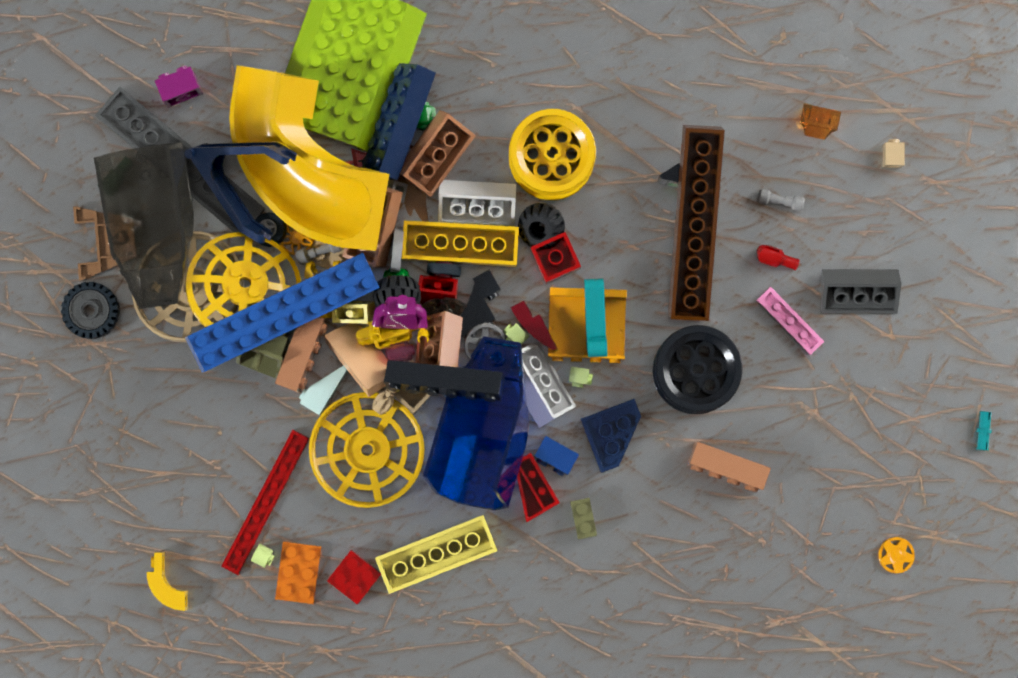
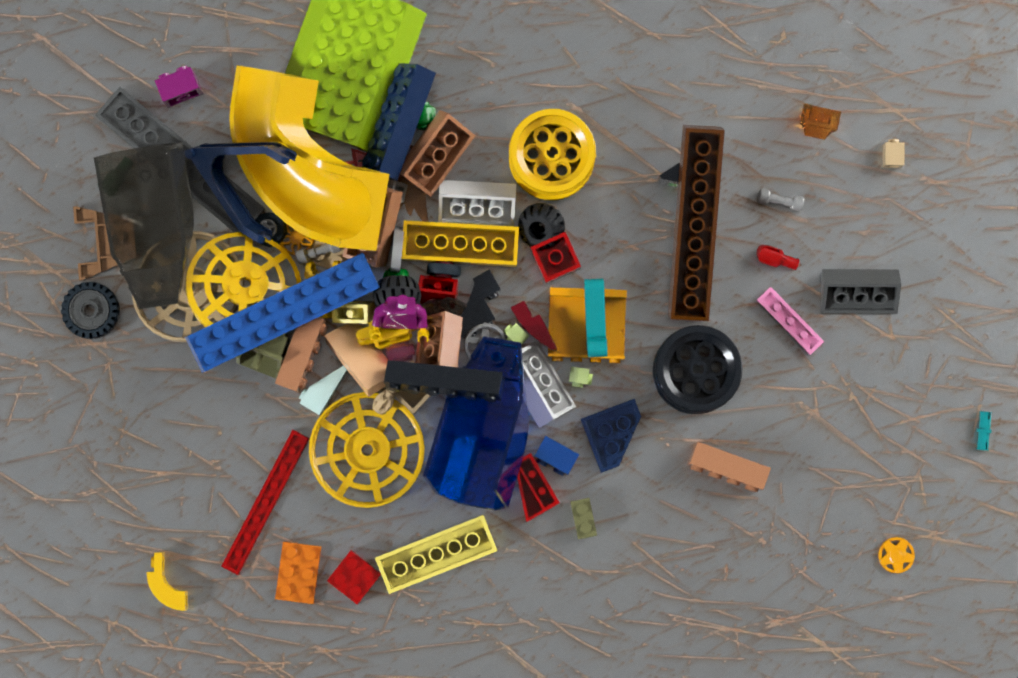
yellowish green plate [251,544,275,568] -> none

